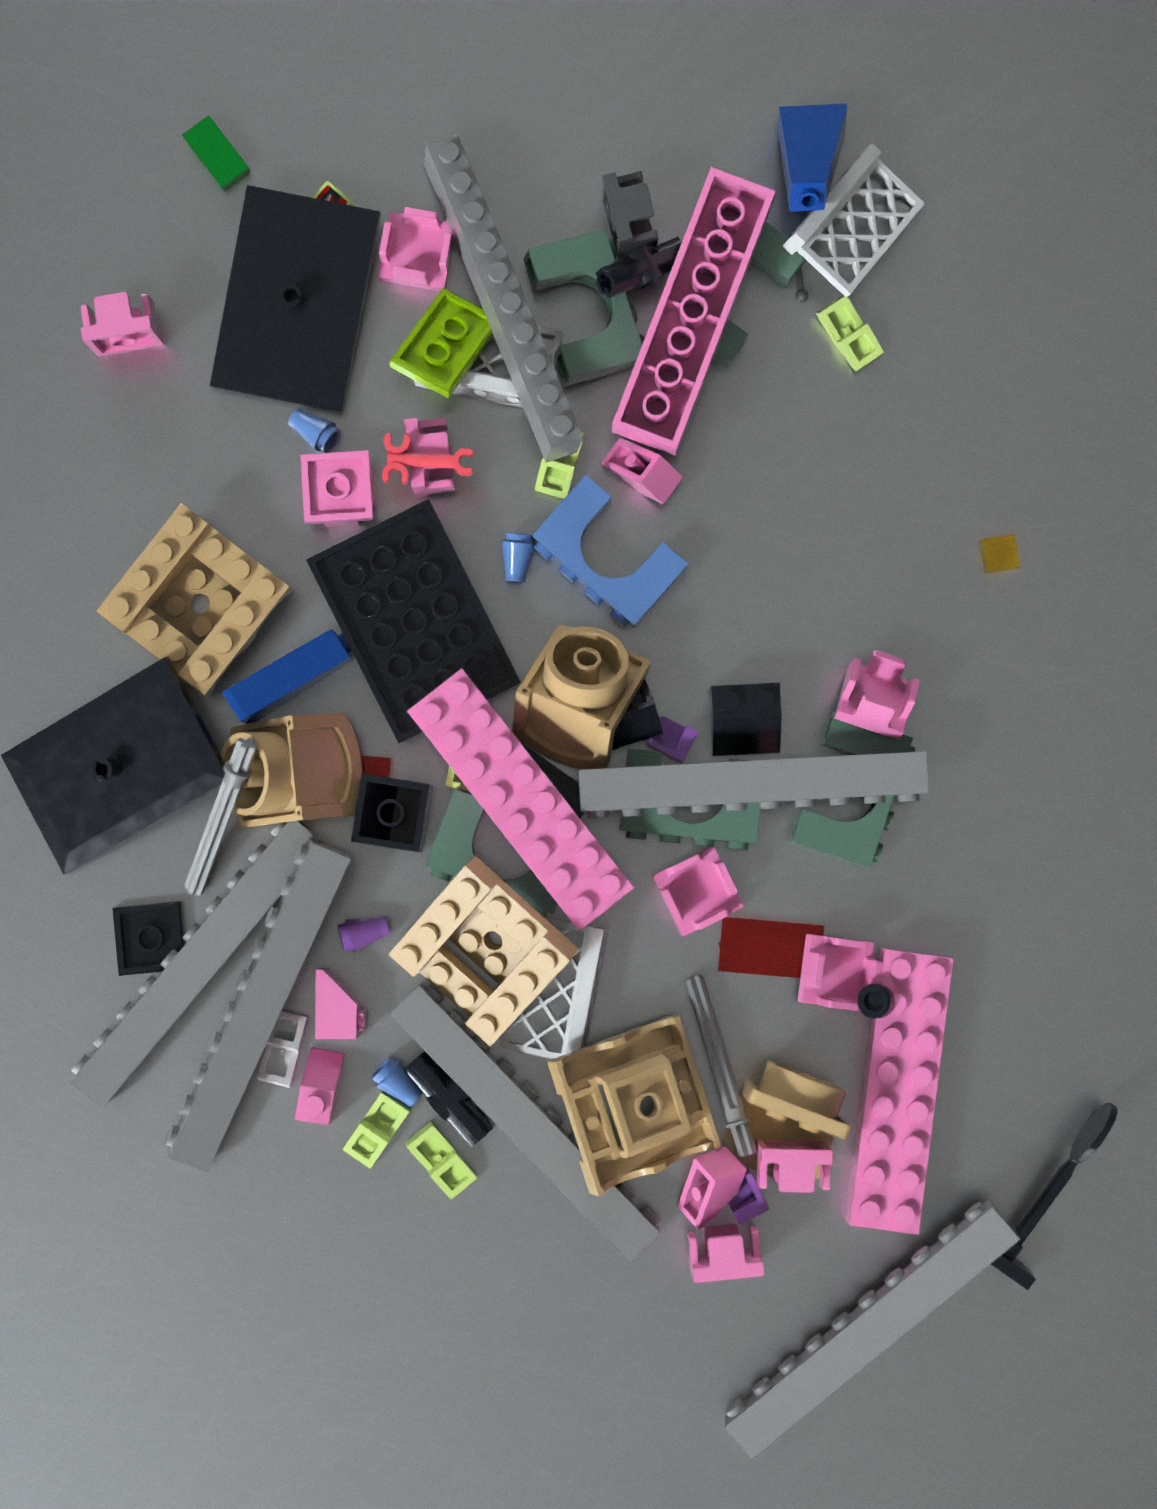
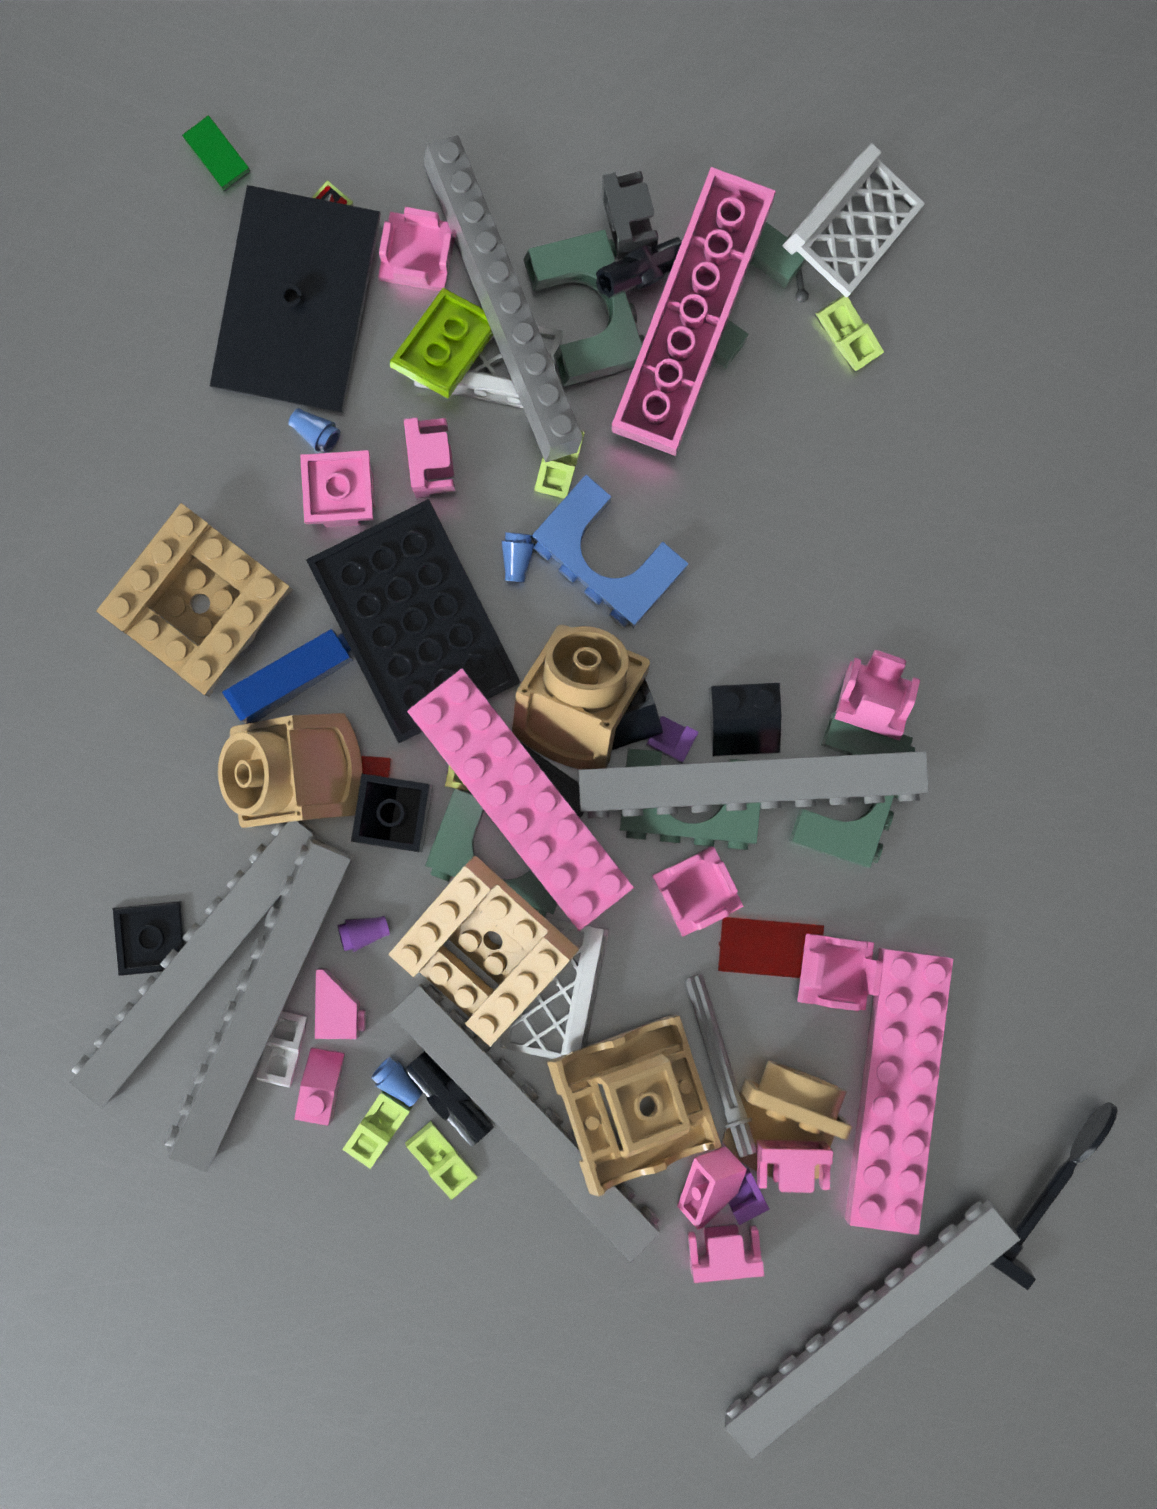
black piece [1,657,225,875] -> none
bright pink panel [80,292,164,356] -> none
light grey axle [184,737,257,895] -> none
coral bar [382,433,474,485] -> none
bright pink slope [601,437,683,505] -> none
blue slope [778,103,847,212] -> none
black tile [858,984,895,1019] -> none
clear yellow tile [979,534,1020,574] -> none

